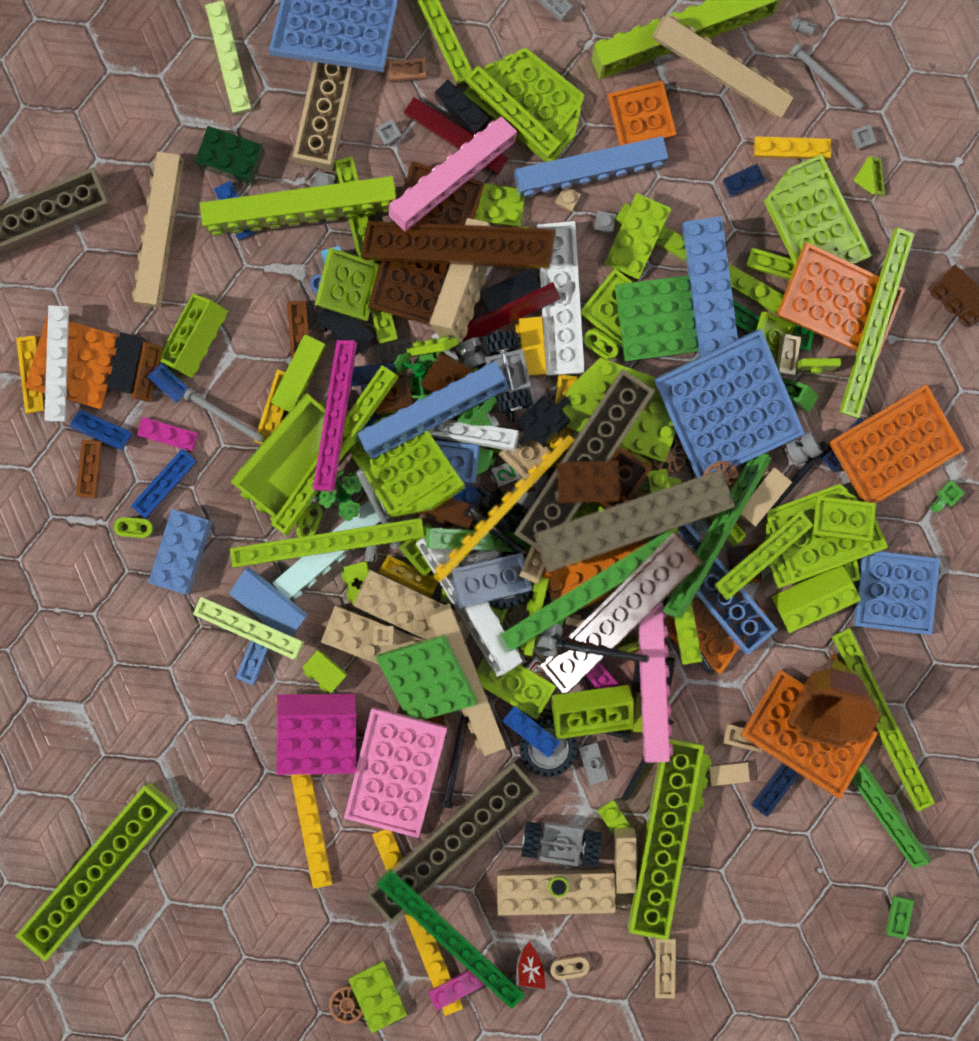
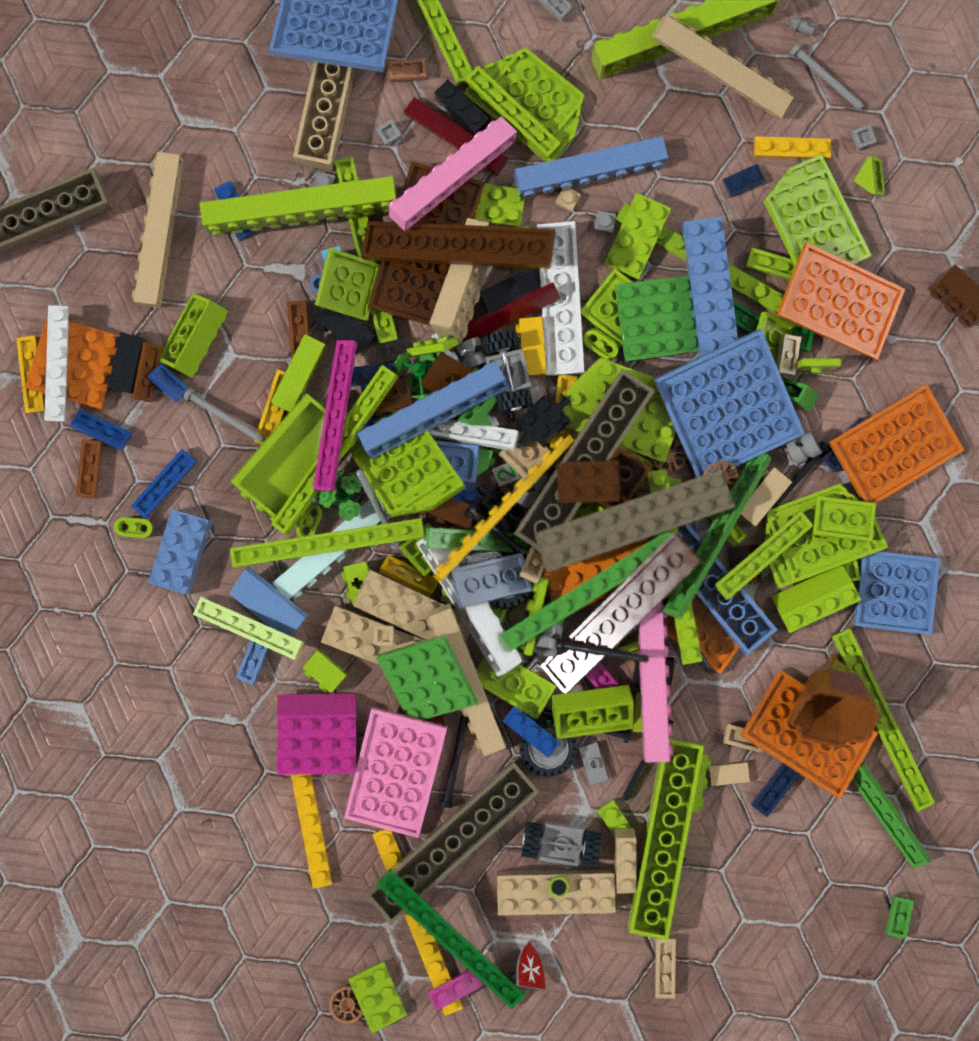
lime brick [16,782,179,962] -> none
dark pink plate [137,417,198,452] -> none
dark green brick [195,126,265,186] -> none
yellowish green plate [205,1,252,115] -> none
light grey pin [364,545,380,562] -> none
tan plate [550,955,589,980] -> none
tan plate [564,614,585,627] -> none
orange plate [607,80,677,146] -> none
lime plate [839,228,914,418] -> none
bright green plate [929,480,965,513] -> none

